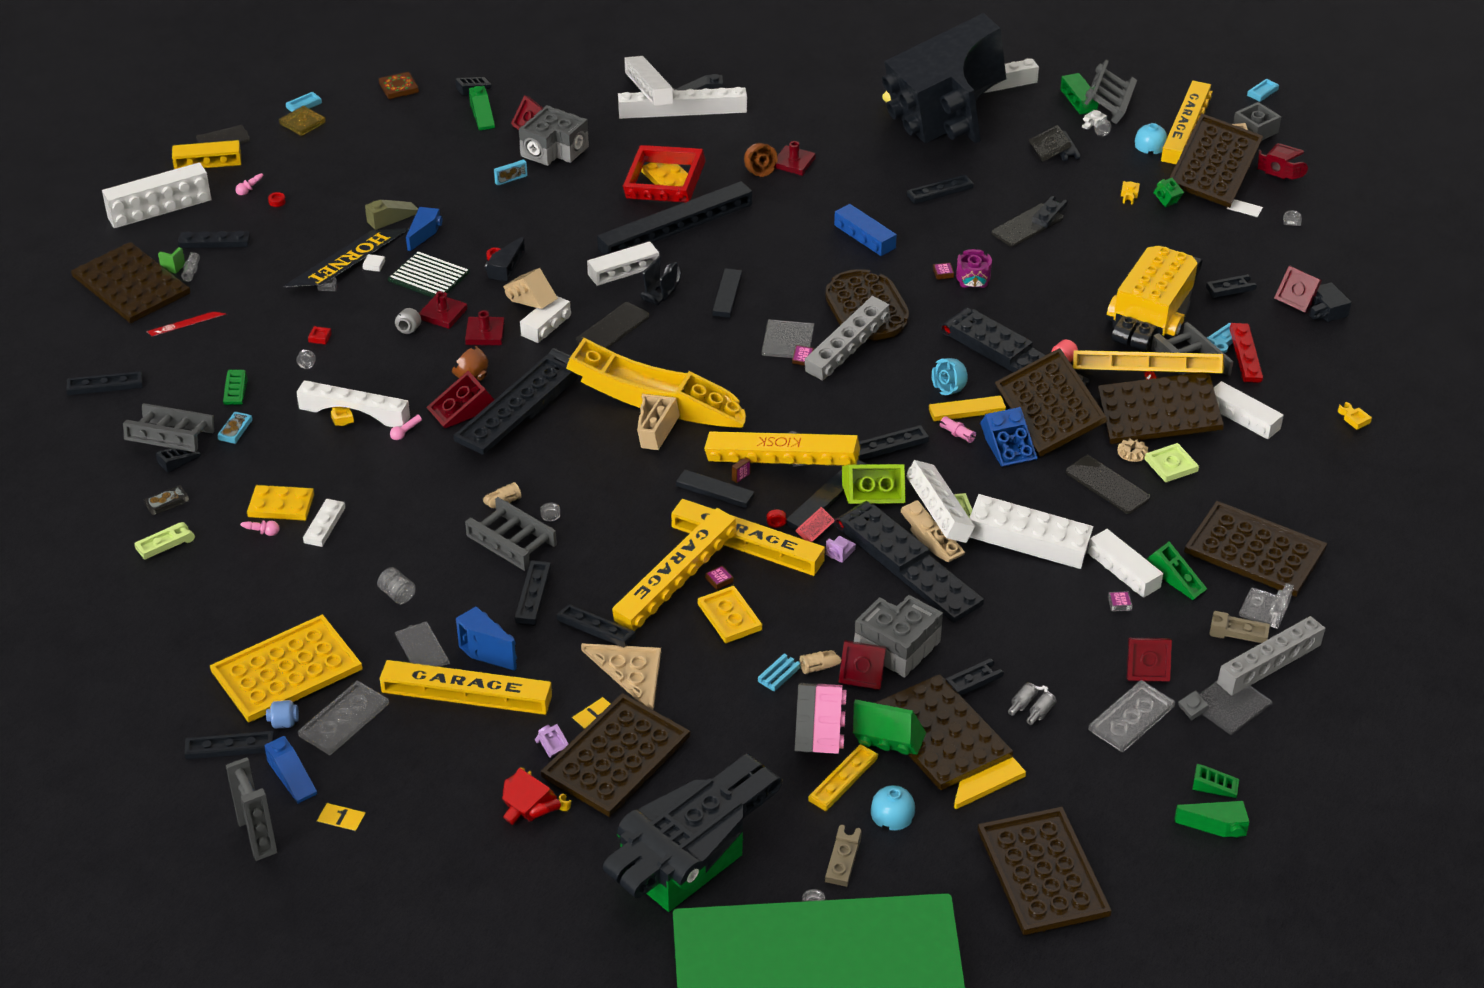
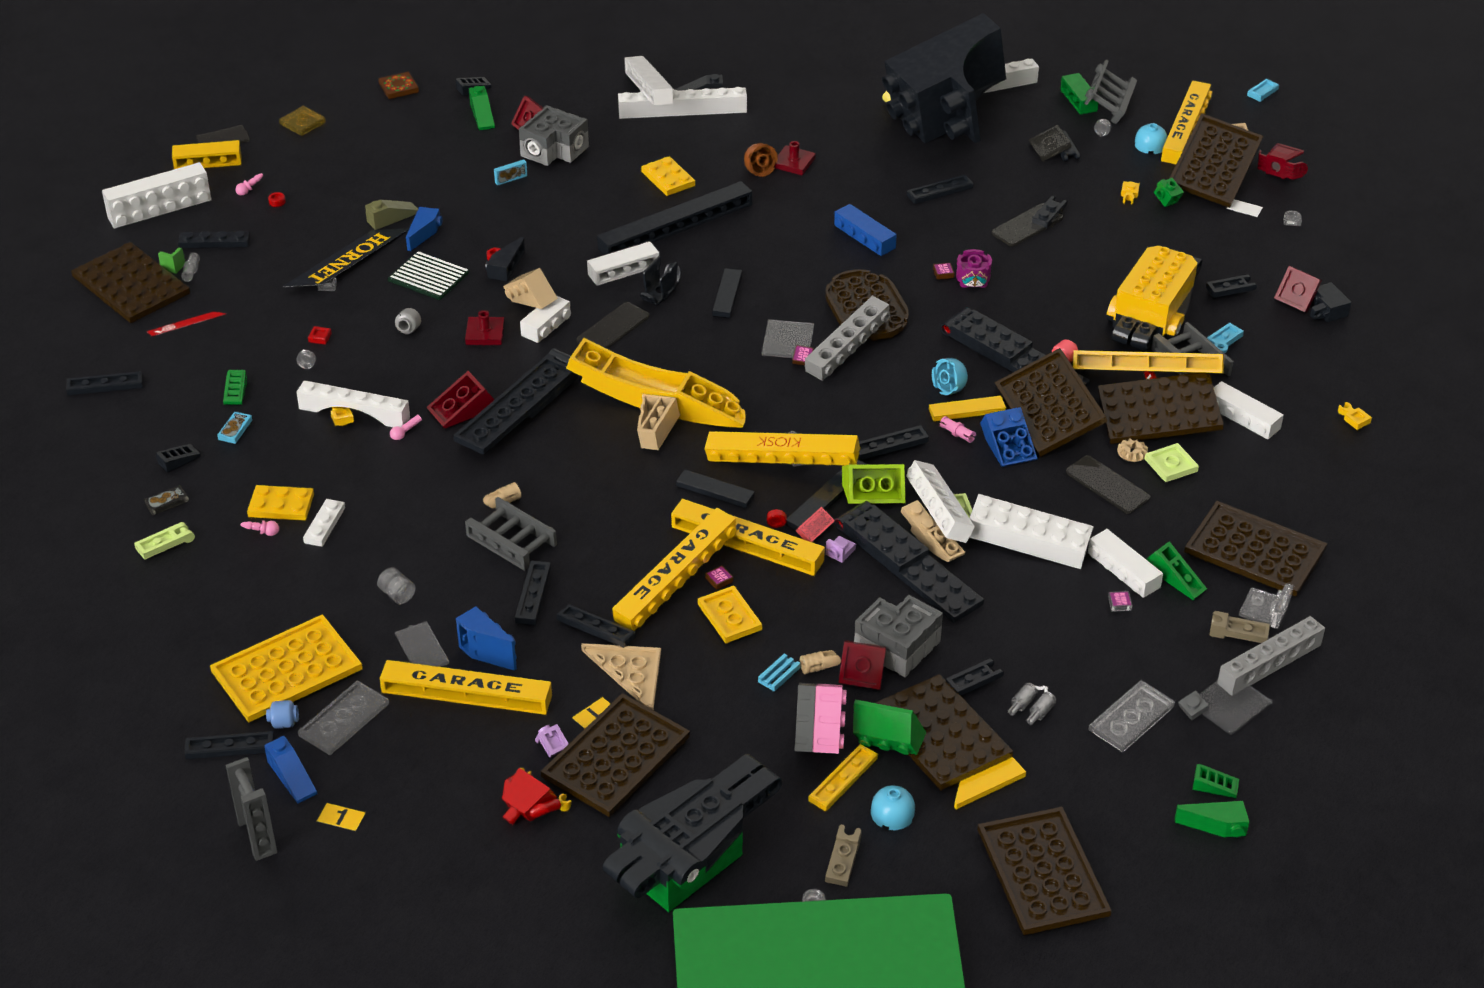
dark grey fence [123,403,214,452] -> none
medium azure tile [286,92,322,114] -> none
white tile [363,254,385,272] -> none
dark red tile [419,291,468,329] -> none
dark orange cylinder [452,346,488,381] -> none
clear tile [541,503,560,521] -> none
red window [623,145,706,202] -> none
tile [732,457,750,483] -> none
white plate [1082,110,1107,130] -> none
dark red tile [1127,638,1172,681] -> none
red plate [1229,323,1263,382] -> none
dark grey brick [1233,102,1281,140] -> none

